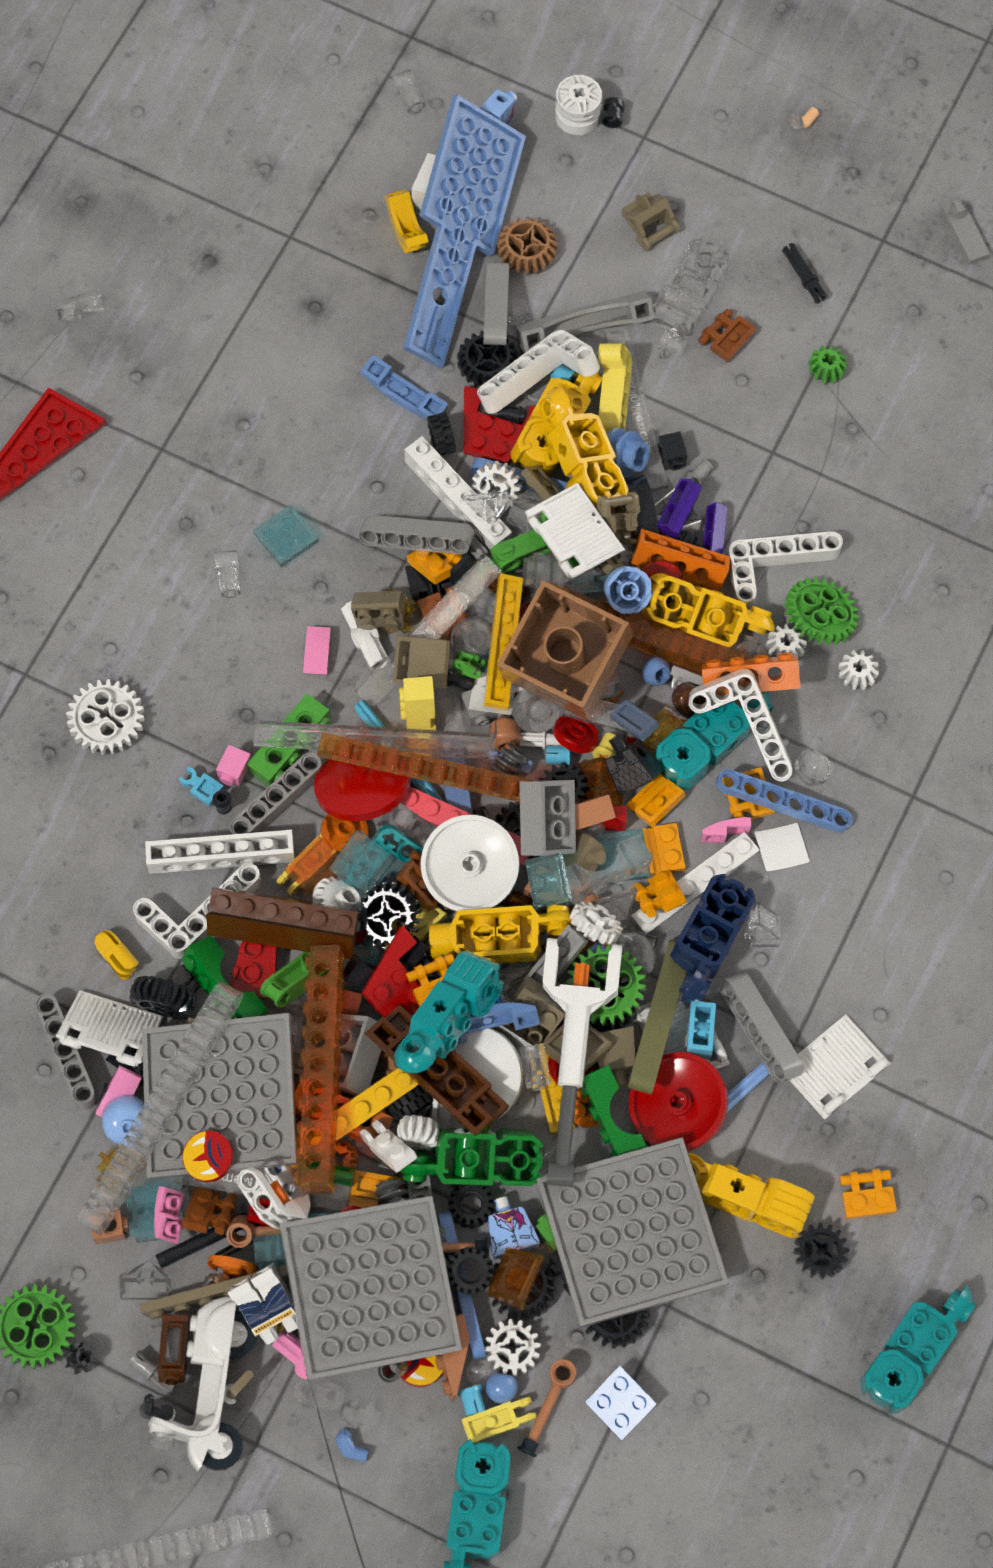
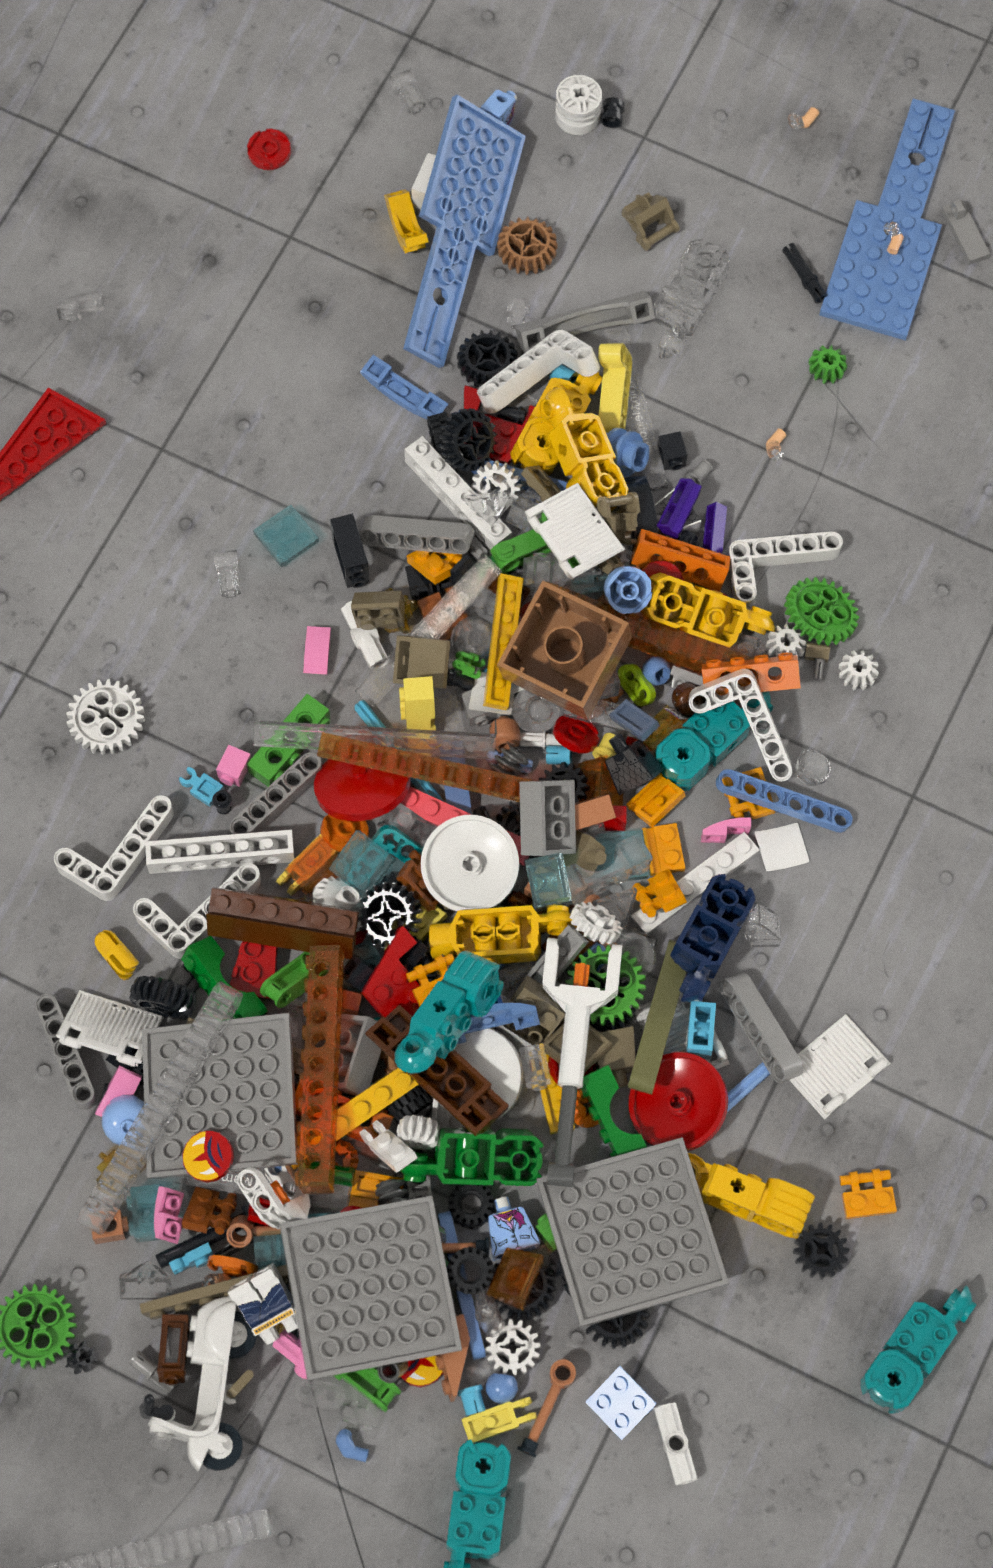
light grey beam [483,262,509,345] -> none
dark orange plate [698,309,757,363] -> none
none -> white beam [54,795,174,901]
none -> medium azure plate [169,1243,214,1275]
none -> red tile [247,128,291,170]
none -> black window [330,513,369,588]
none -> bright green piece [334,1368,402,1413]
none -> black gear [438,408,498,472]
none -> clear piece [471,1286,505,1337]
none -> lime plate [617,664,656,706]
none -> white piece [654,1402,698,1486]
none -> clear arm [766,428,786,462]
none -> dark tan piece [804,643,830,680]
none -> medium blue piece [819,99,955,341]
none -> arm [883,221,904,255]

